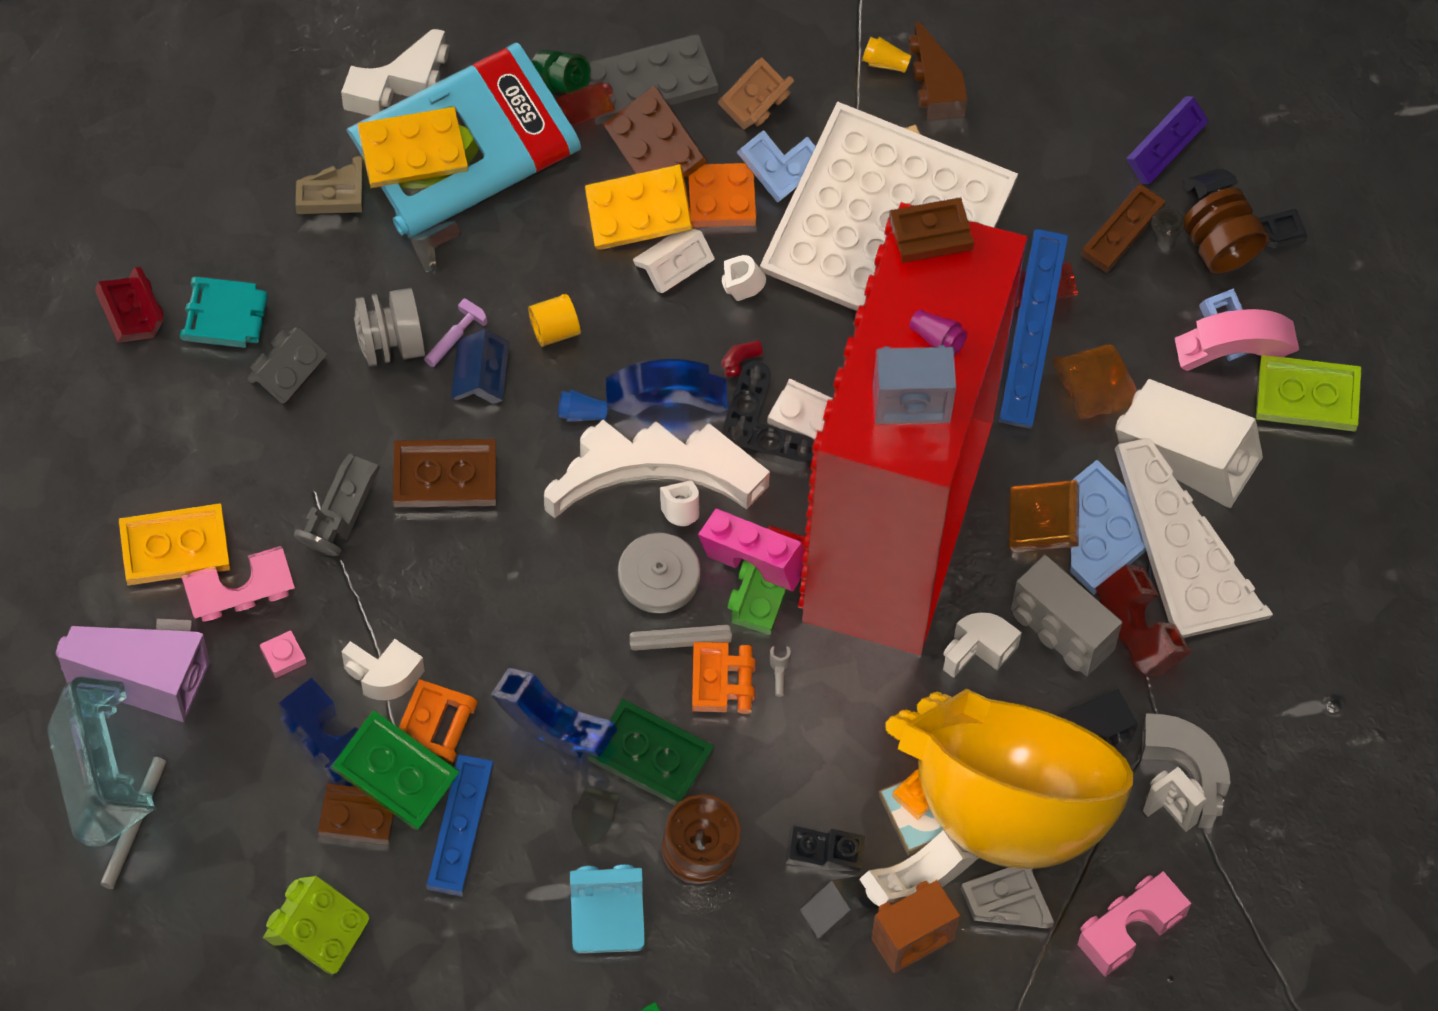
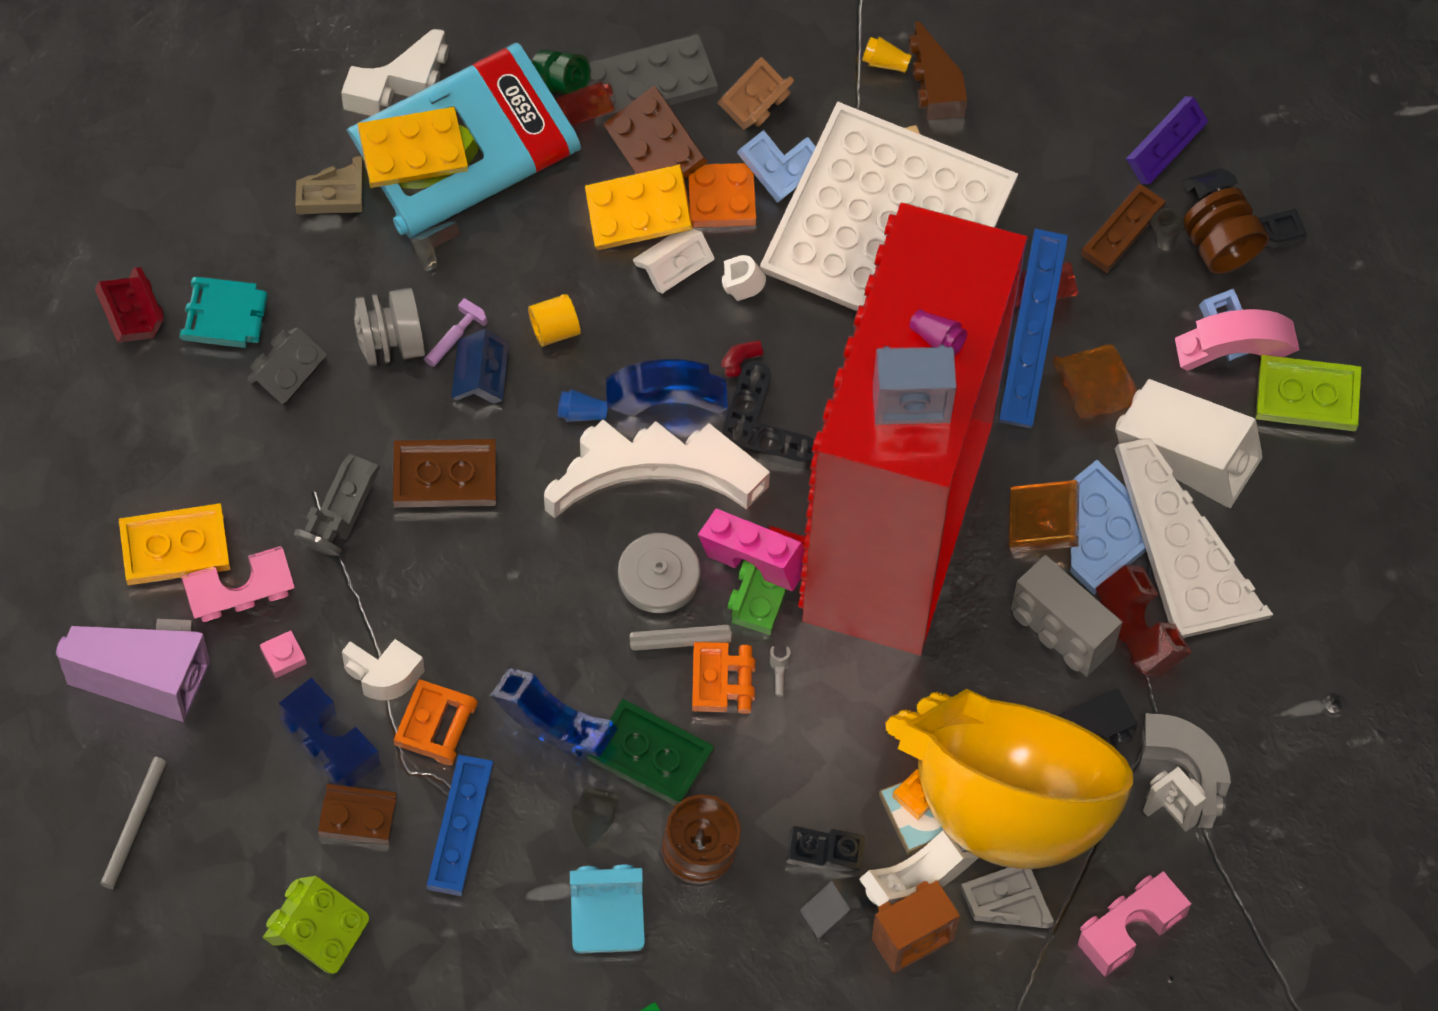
clear light blue windscreen [47,677,155,847] -> none
green plate [331,709,459,831] -> none
white plate [660,480,699,527] -> none
white plate [767,378,833,440] -> none
reddish brown plate [889,197,974,263] -> none
white brick [943,613,1022,678] -> none

